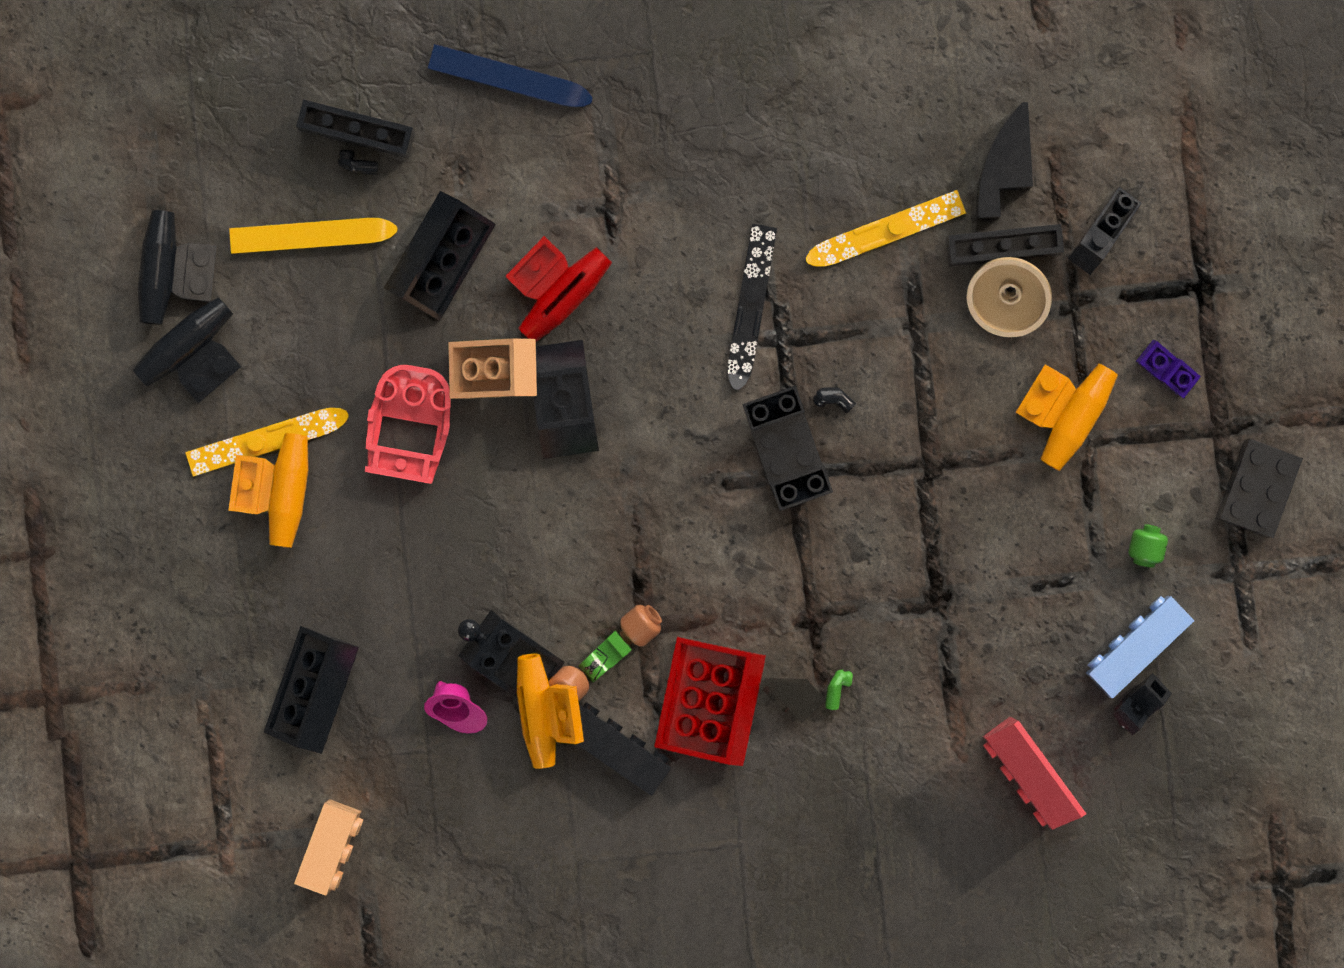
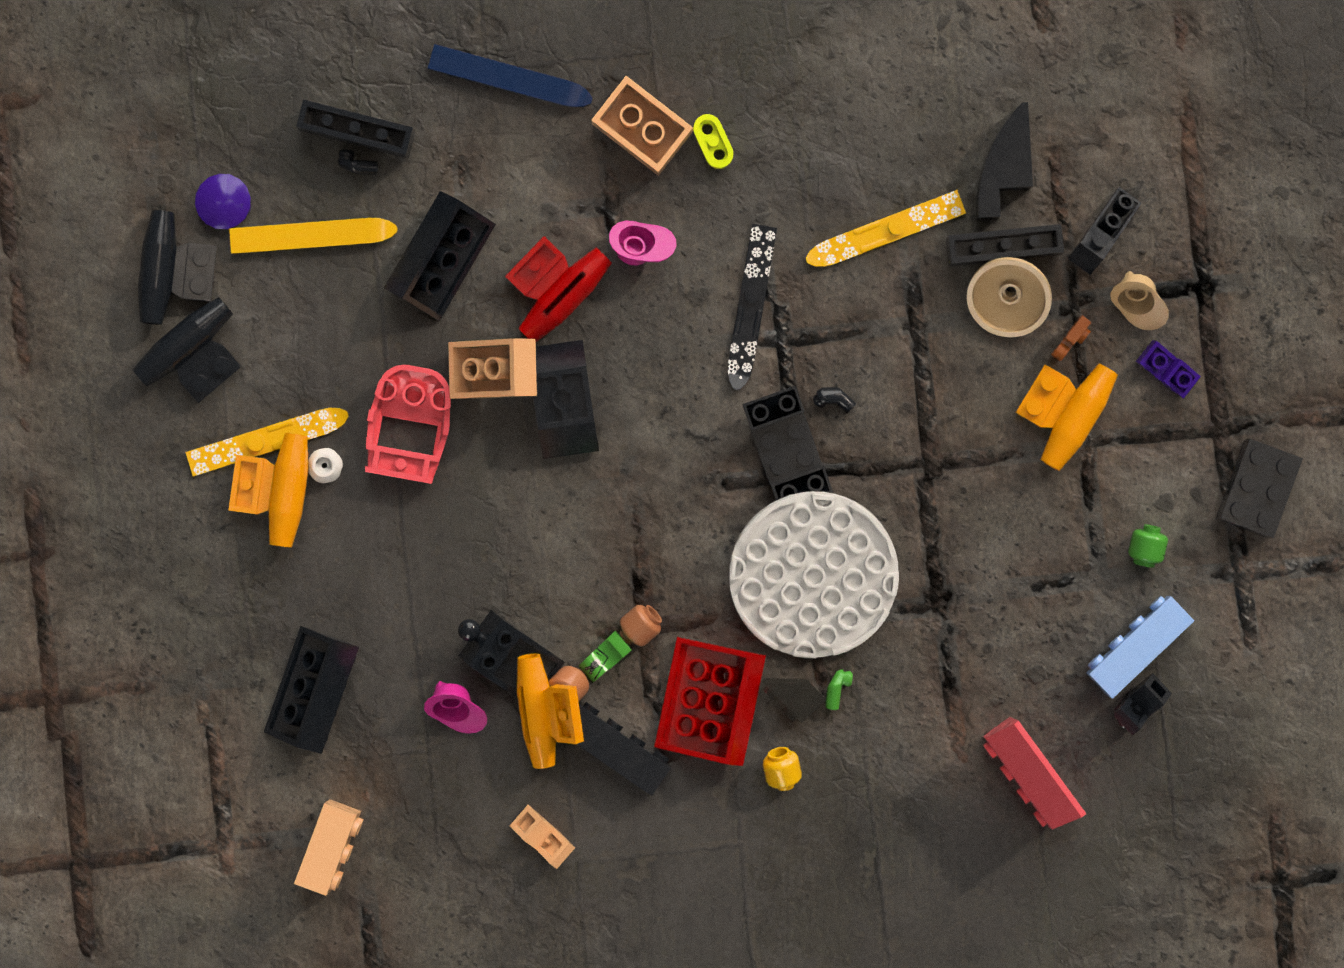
none -> dark purple dish [195,174,251,230]
none -> white plate [308,448,343,483]
none -> light nougat slope [510,805,575,869]
none -> light nougat brick [591,76,693,176]
none -> piece [609,220,676,266]
none -> neon yellow plate [693,114,733,169]
none -> white tile [729,491,899,659]
none -> yellow head [763,747,802,791]
none -> dark orange plate [1051,315,1091,362]
none -> tan piece [1110,271,1169,330]

